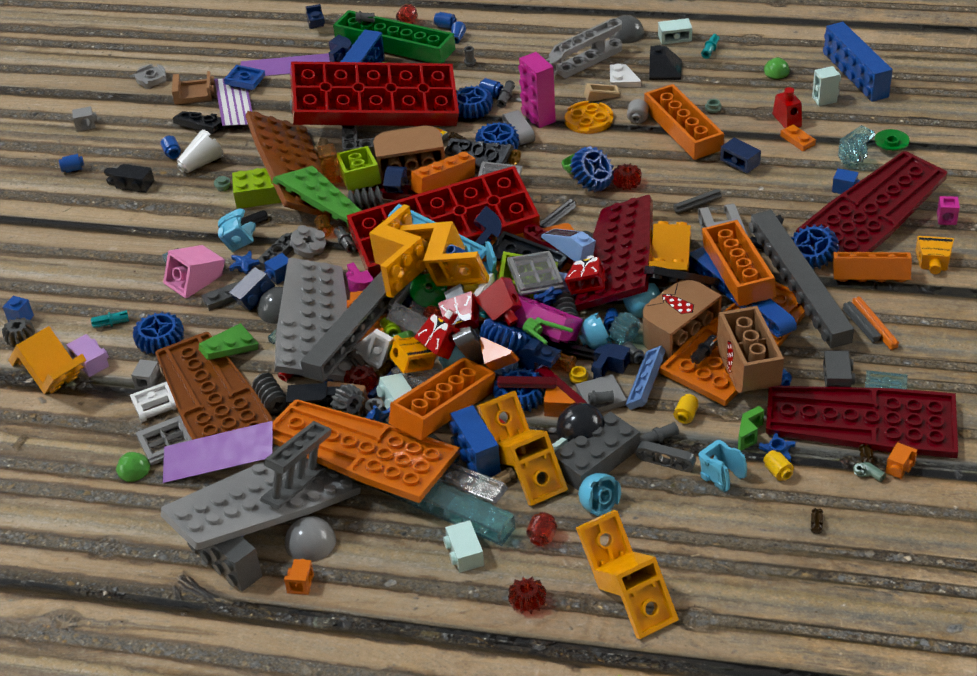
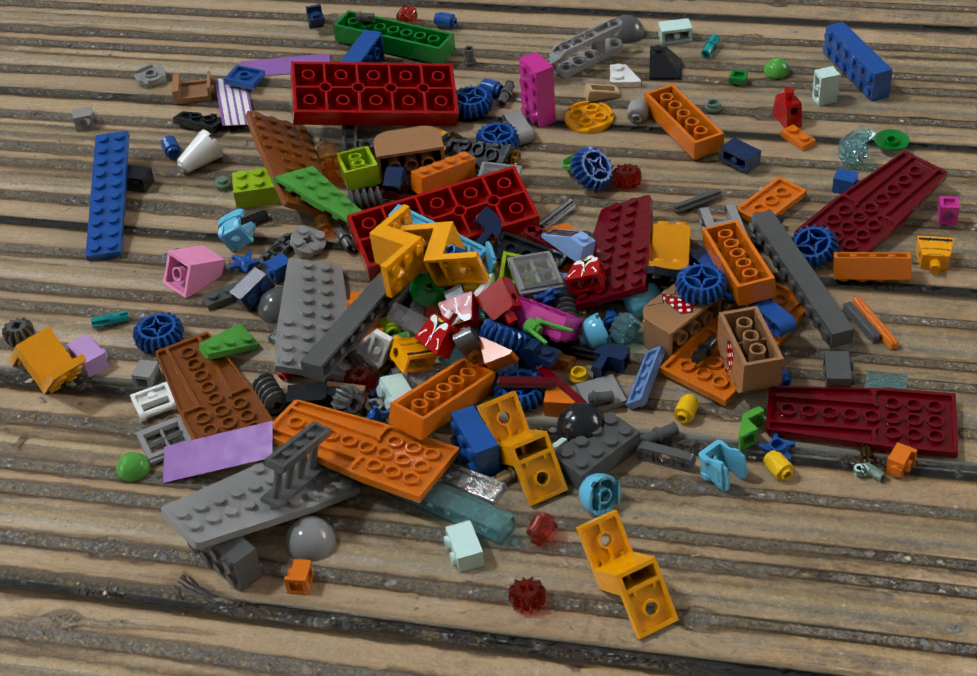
blue brick [3,296,34,323] -> none
blue brick [59,153,85,173] -> none
dark blue brick [328,35,352,62] -> none
dark pink brick [346,262,373,292] -> none
blue cone [451,21,466,44] -> none
dark grey pin [622,341,644,364] -> none
dark brown piece [811,508,823,534] -> none
none -> blue plate [85,131,130,261]
none -> clear orange plate [466,349,484,368]
none -> blue gear [675,263,728,306]
none -> green plate [729,69,748,85]
none -> orange plate [737,176,807,222]

